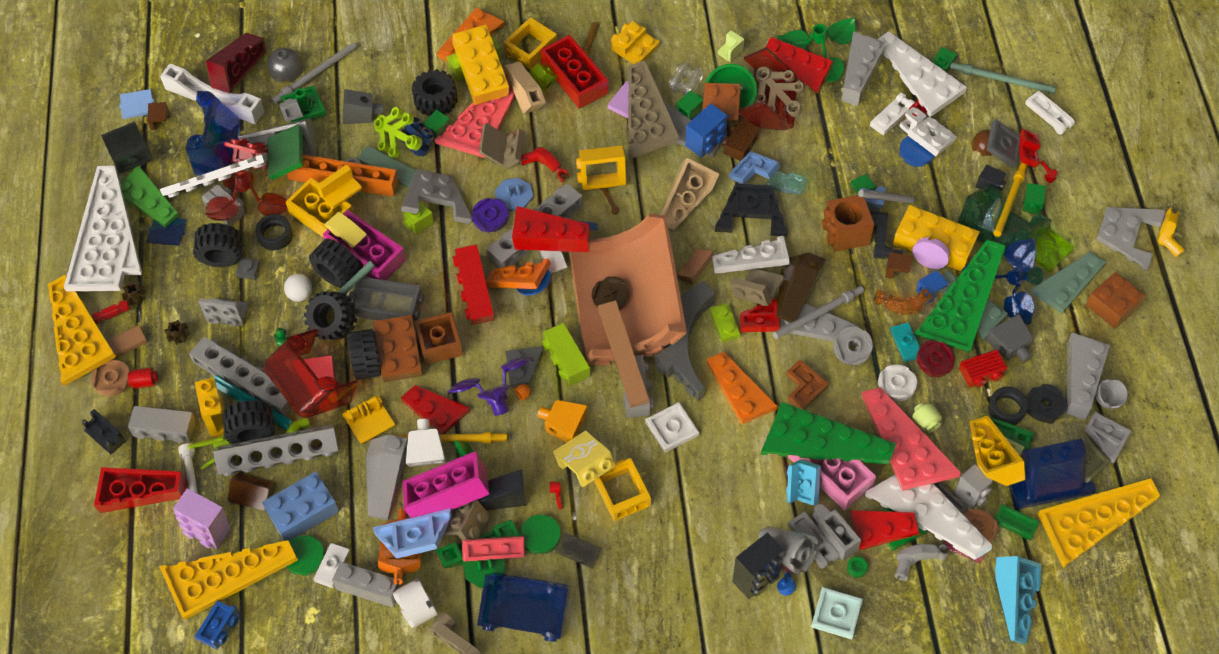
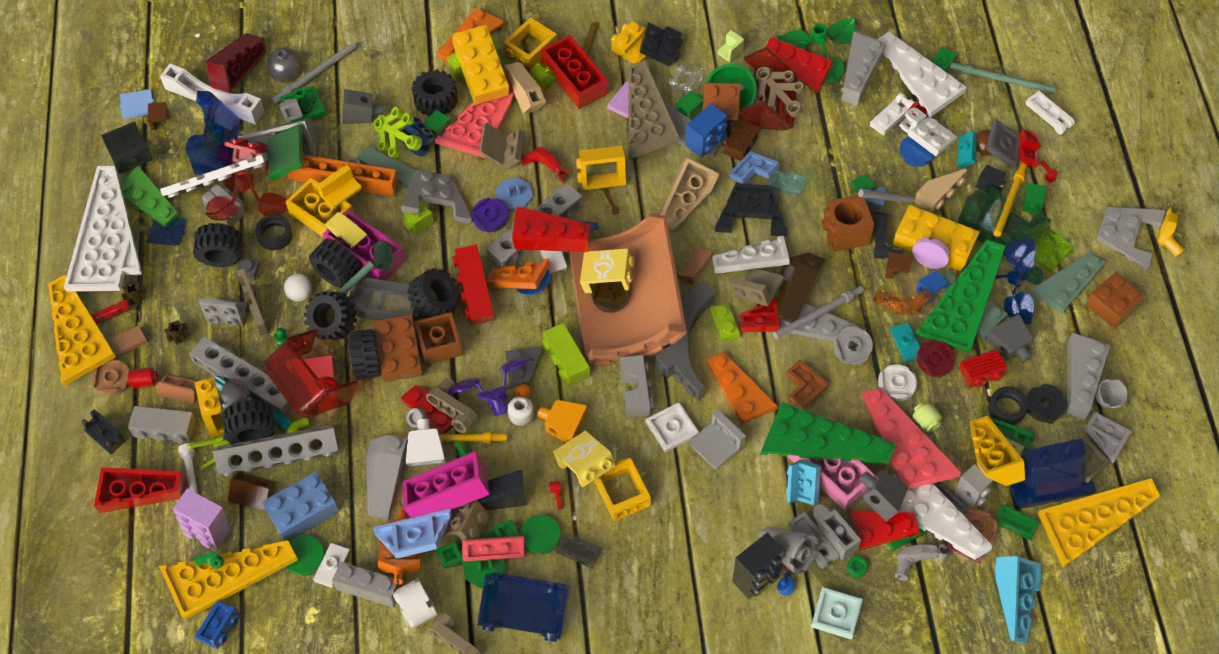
yellow hinge [342,395,396,444] -> none
medium nougat tile [598,300,649,408] -> none
none -> nougat slope [158,374,197,403]
none -> green arm [194,551,224,569]
none -> flat silver cylinder [218,378,253,416]
none -> dark tan wing [236,269,269,336]
none -> clear green brick [373,241,393,270]
none -> black tyre [407,268,460,319]
none -> light grey tile [407,408,427,428]
none -> dark tan beam [426,377,478,433]
none -> white head [508,397,534,426]
none -> light yellow panel [580,249,634,293]
none -> black plate [639,22,683,67]
none -> light grey bracket [690,409,746,469]
none -> dark grey torso [859,471,909,521]
none -> tan slope [914,169,967,213]
none -> teal plate [957,131,977,169]

